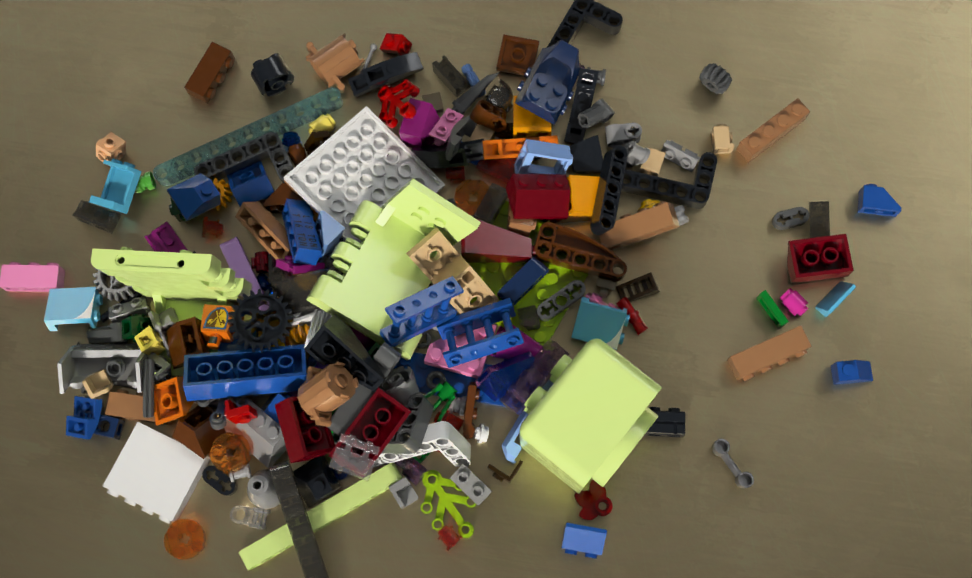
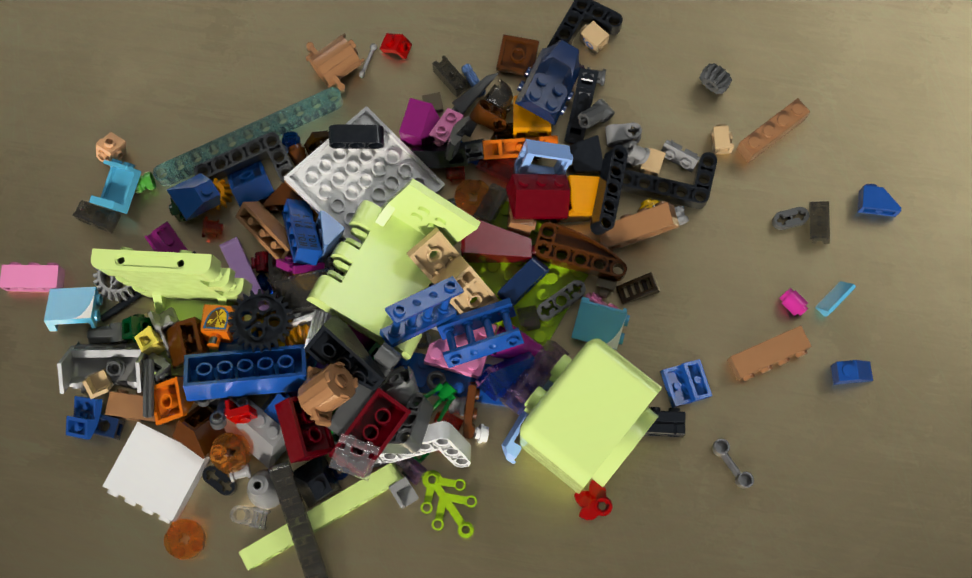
light grey hinge [108,296,151,323] -> none
reddish brown brick [184,42,235,104] -> none
black brick [251,53,294,97] -> none
light yellow brick [308,113,336,134] -> none
black slope [348,52,424,97] -> none
red plant [378,79,420,128] -> none
clear red brick [437,525,463,551] -> none
light grey hinge [450,463,492,506] -> none
dark brown bracket [487,460,523,483] -> none
slope [561,523,607,559] -> none
red pin [616,296,648,335] -> none
green tile [757,290,789,329] -> none
dark red slope [787,234,854,284] -> none
none -> black beam [329,124,384,149]
none -> tan brick [580,21,609,55]
none -> blue slope [660,359,713,408]

